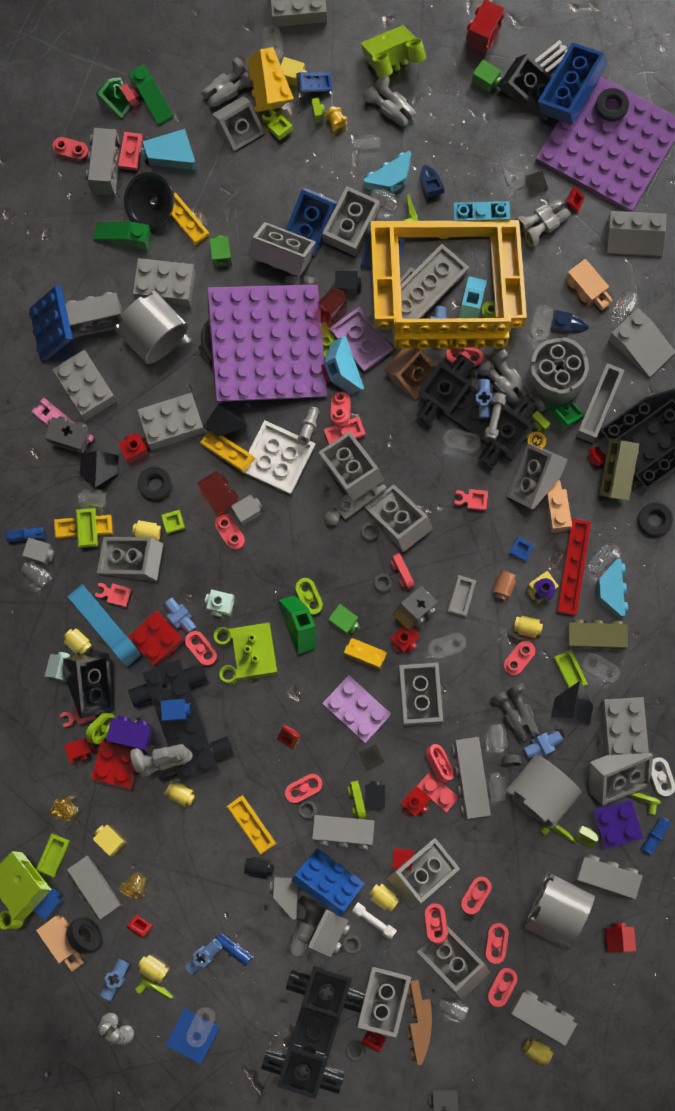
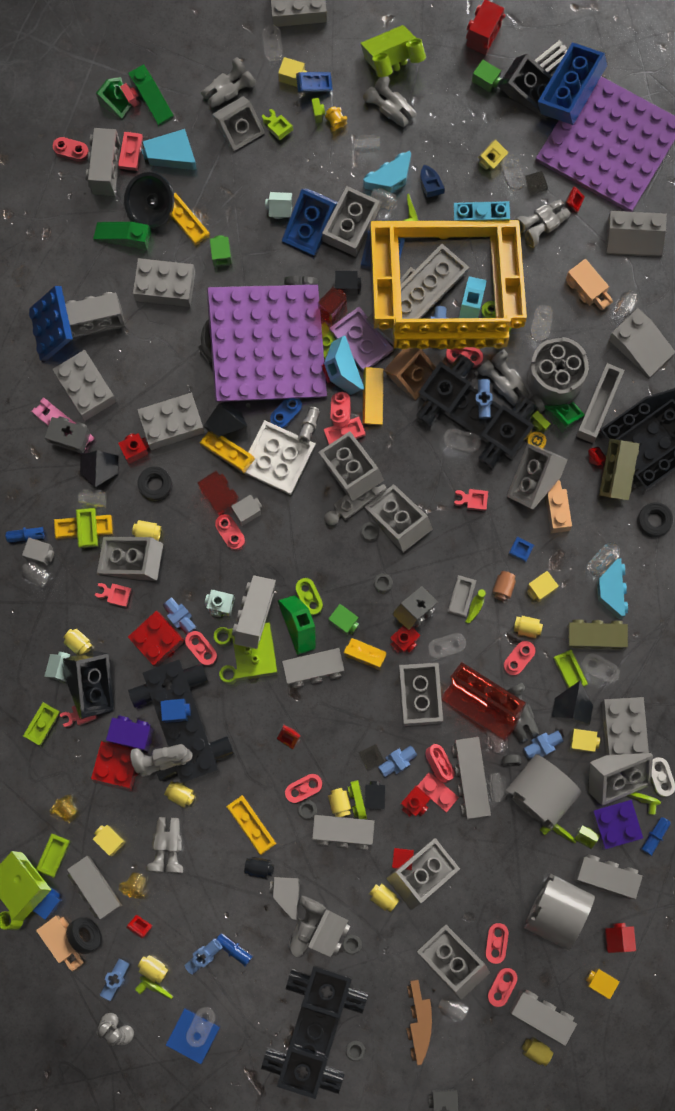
red brick [64,738,97,765] -> none
dark azure beam [67,584,142,667] -> none
lime plate [85,713,115,744] -> none
light grey brick [115,291,188,364] -> none
lime plate [161,510,185,534] -> none
yellow wedge [247,47,294,112] -> none
light grey brick [248,222,316,276] -> none
blue plate [291,848,365,917] -> none
lavender plate [322,675,392,744] -> none
white bar [351,903,397,940] -> none
light grey slope [357,967,411,1038] -> none
red slope [361,1030,386,1052] -> none
coral plate [390,552,415,590] -> none
coral plate [425,903,448,945] -> none
coral plate [461,877,492,914] -> none
light grey bar [485,393,506,440] -> none
dark purple brick [534,578,555,600] -> none
dark blue plate [550,310,589,333] -> none
red plate [557,518,591,616] -> none
black tyre [596,88,629,122] -> none
none -> lime plate [23,702,61,746]
none -> light grey piece [146,817,183,873]
none -> light grey brick [232,575,276,649]
none -> light aqua brick [265,192,292,219]
none -> blue plate [270,398,302,429]
none -> light grey brick [282,648,345,688]
none -> light yellow brick [328,788,351,817]
none -> yellow tile [363,367,384,425]
none -> medium blue axle [378,745,417,777]
none -> clear red slope [441,662,526,742]
none -> lime bar [465,589,486,623]
none -> light yellow brick [478,140,509,170]
none -> light yellow brick [570,729,600,753]
none -> yellow brick [586,968,620,999]

